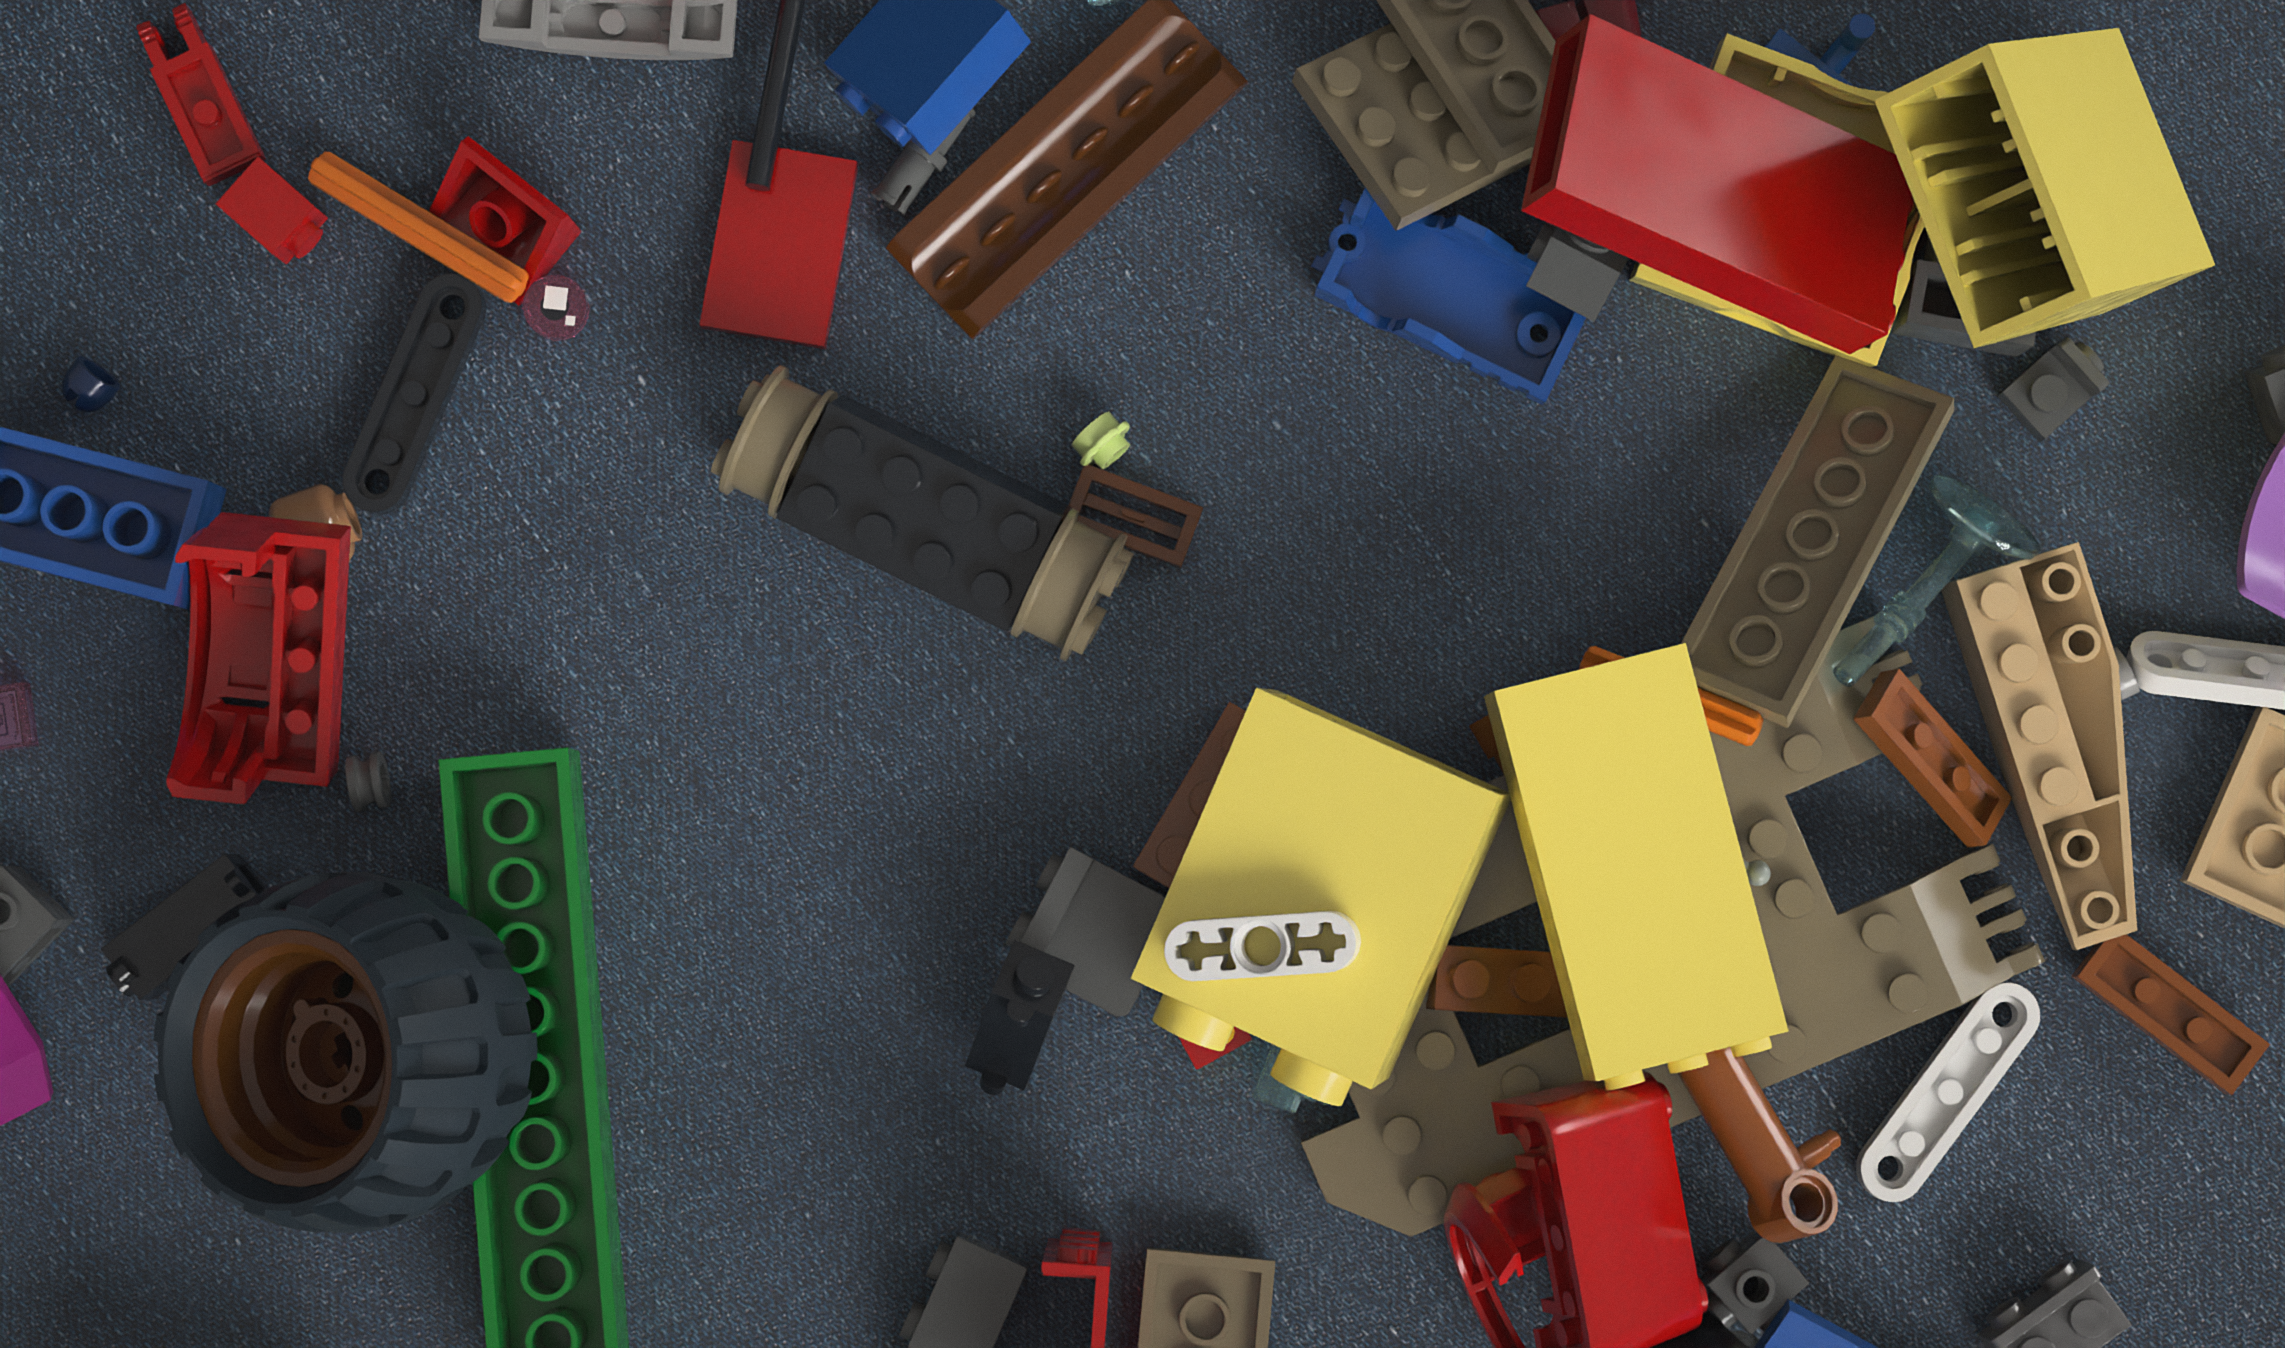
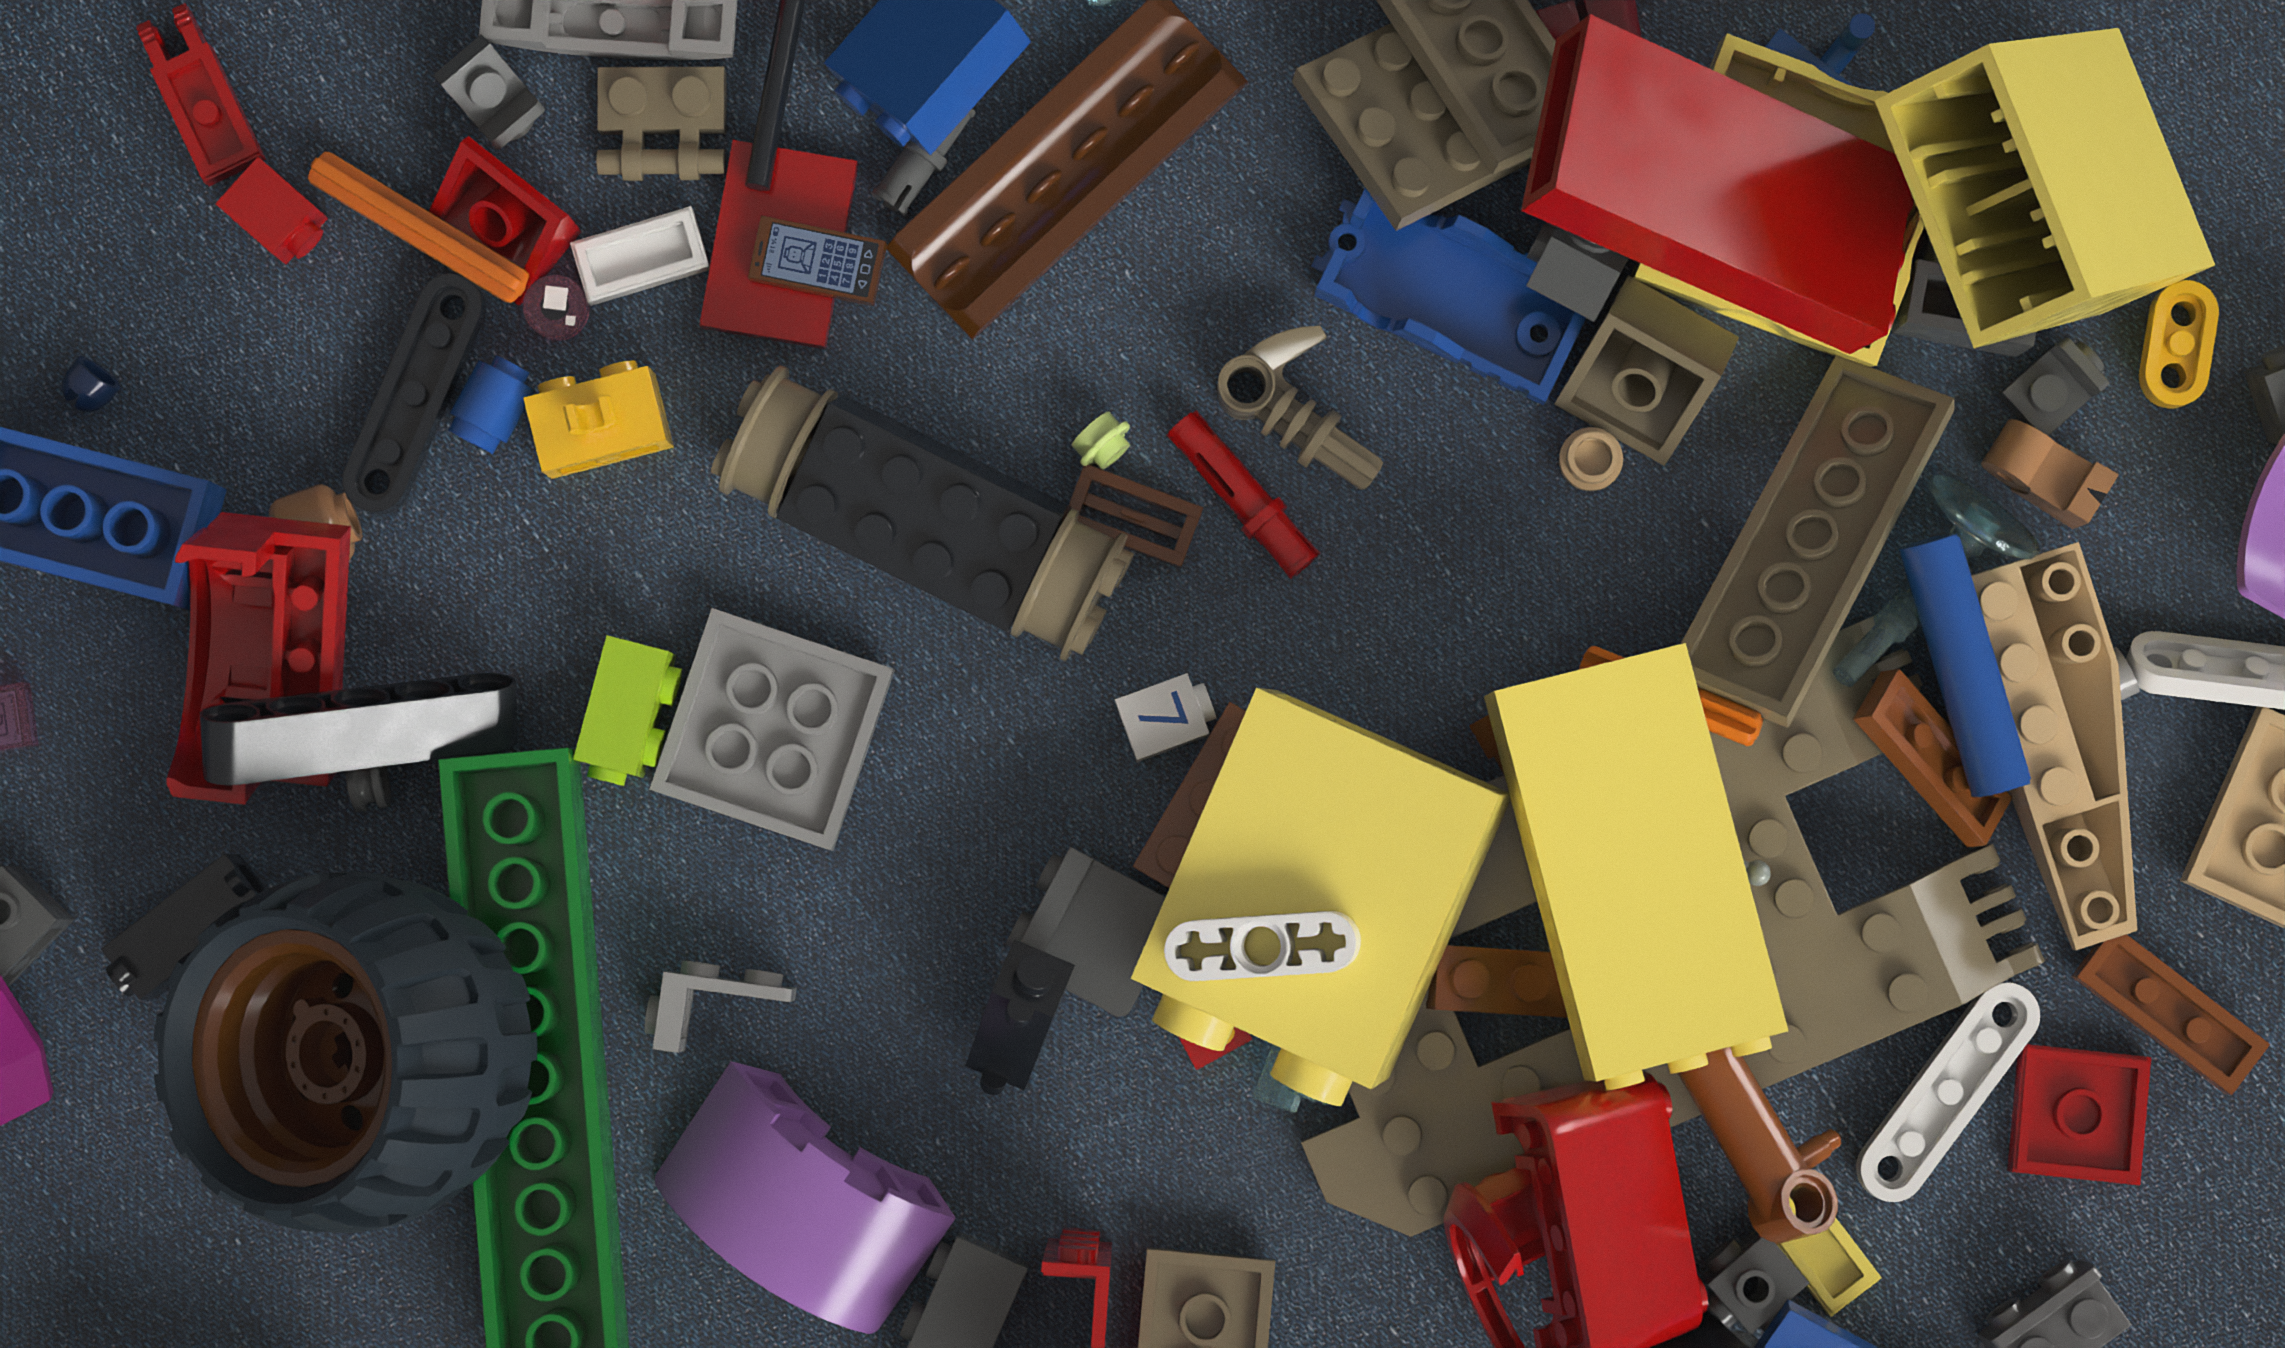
none -> beam [200,673,518,785]
none -> dark grey bracket [433,34,545,149]
none -> blue brick [448,355,535,454]
none -> yellow brick [523,360,674,479]
none -> white tile [570,206,710,306]
none -> lime brick [573,635,682,786]
none -> dark tan plate [596,66,727,181]
none -> light grey bracket [645,960,797,1053]
none -> light grey plate [649,608,895,851]
none -> medium lavender panel [655,1061,956,1334]
none -> tile [748,215,887,306]
none -> white brick [1115,673,1217,762]
none -> red pin [1166,410,1321,579]
none -> dark tan piece [1217,326,1383,490]
none -> dark tan slope [1554,275,1739,466]
none -> tan plate [1559,427,1623,491]
none -> light yellow tile [1775,1196,1882,1317]
none -> blue brick [1899,534,2031,797]
none -> medium nougat leg [1981,419,2119,529]
none -> red tile [2007,1044,2151,1185]
none -> yellow plate [2139,280,2219,409]

